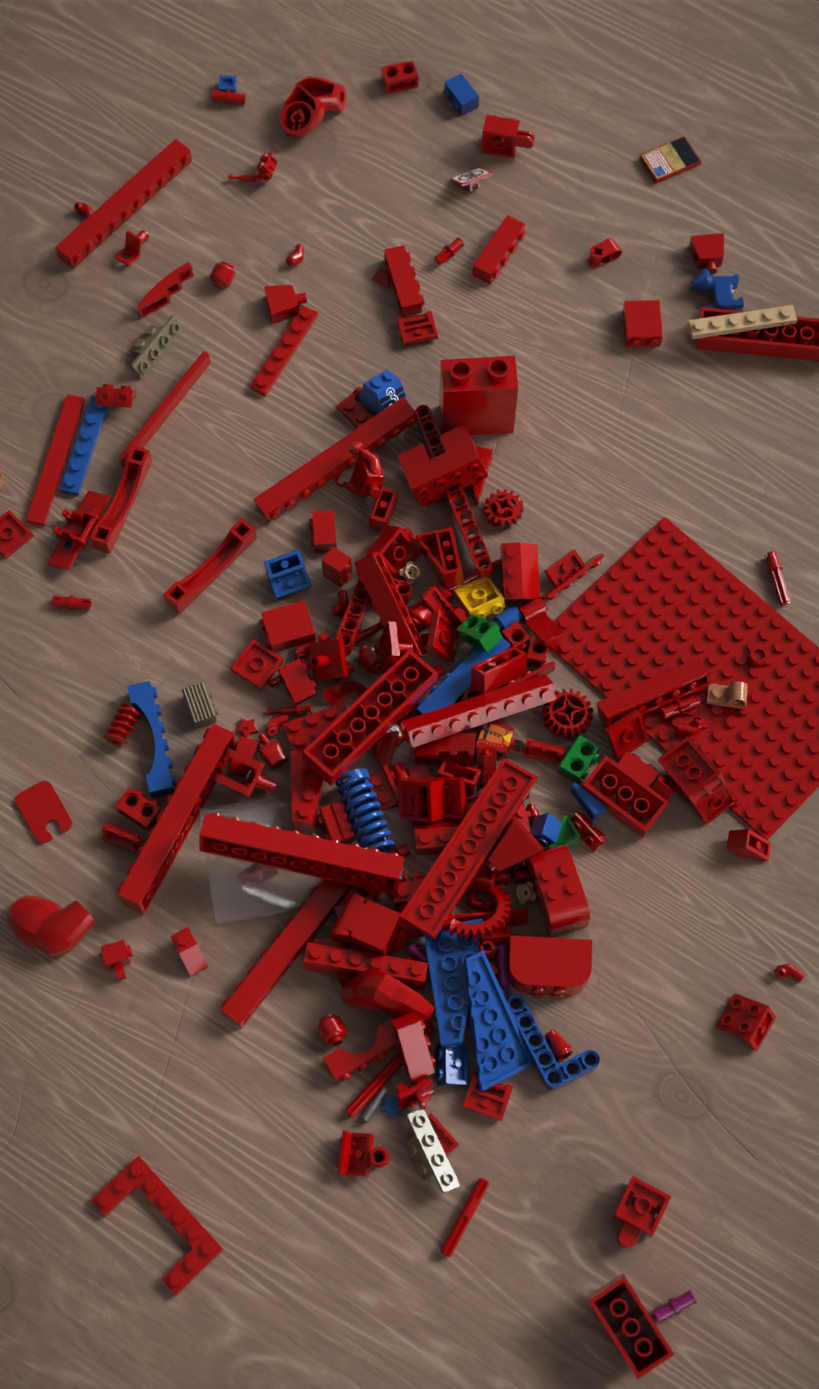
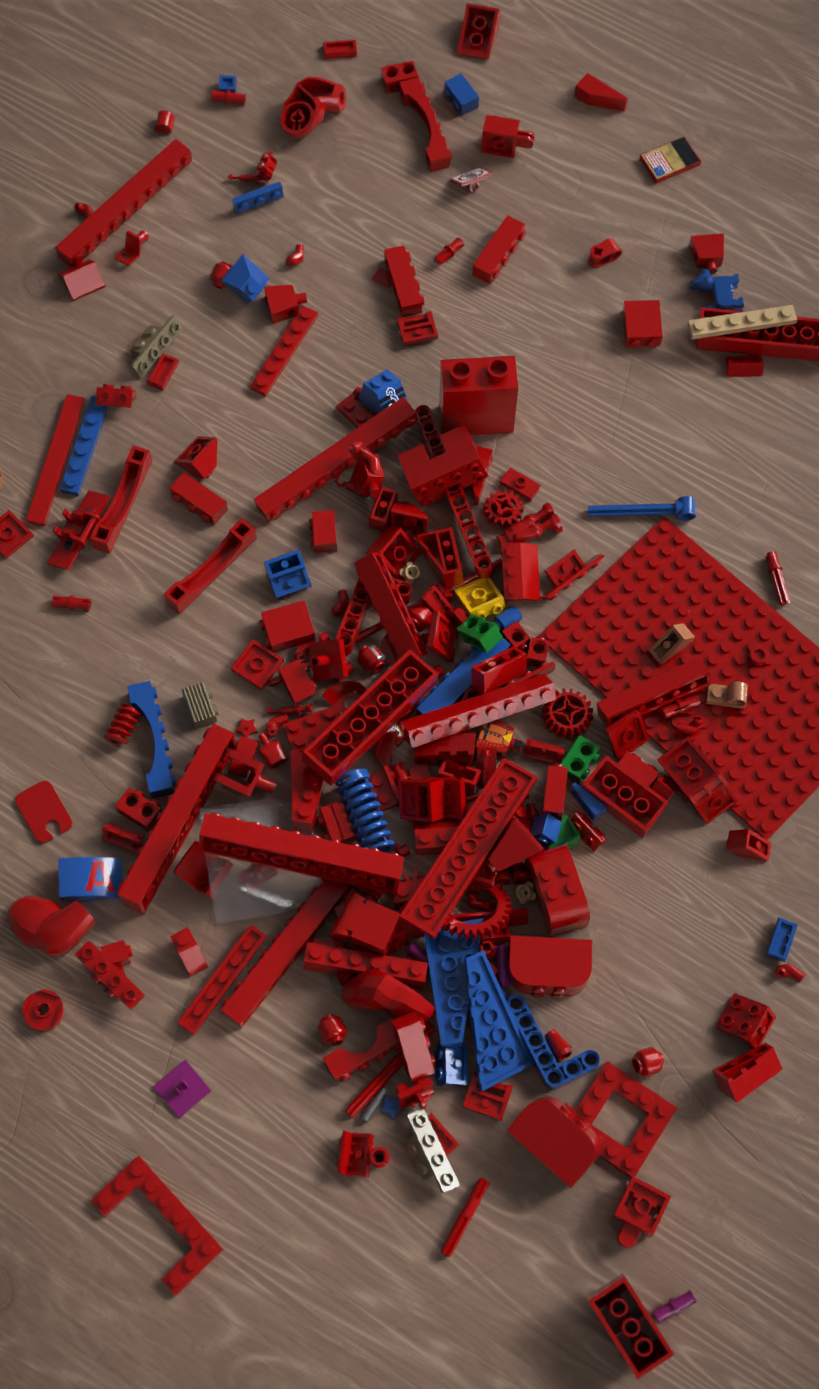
red tile [119,351,211,467] -> none
red slope [137,262,194,319] -> none
red brick [322,546,353,588] -> none
red tile [378,621,413,674] -> none
red door [518,598,565,645] -> none
none -> red plate [22,989,65,1031]
none -> slope [59,259,105,301]
none -> blue slope [59,857,123,902]
none -> red bracket [75,941,145,1010]
none -> red tile [147,353,179,391]
none -> magenta piece [153,1060,211,1119]
none -> red brick [154,110,175,133]
none -> red brick [170,472,228,526]
none -> red bracket [174,841,234,897]
none -> red slope [175,436,217,479]
none -> red plate [177,924,267,1036]
none -> blue slope [221,254,269,304]
none -> blue plate [232,182,284,214]
none -> red tile [323,39,357,59]
none -> red slope [391,501,428,534]
none -> red arch [399,77,452,172]
none -> red slope [457,3,501,60]
none -> red piece [497,502,563,545]
none -> red plate [500,468,541,501]
none -> red brick [507,1096,601,1188]
none -> red brick [541,764,568,822]
none -> red slope [574,73,628,111]
none -> red plate [574,1061,677,1178]
none -> blue piece [588,496,696,521]
none -> red head [632,1047,664,1077]
none -> nougat slope [648,623,695,664]
none -> red wedge [712,1042,782,1103]
none -> red slope [725,356,764,377]
none -> blue plate [766,917,798,963]

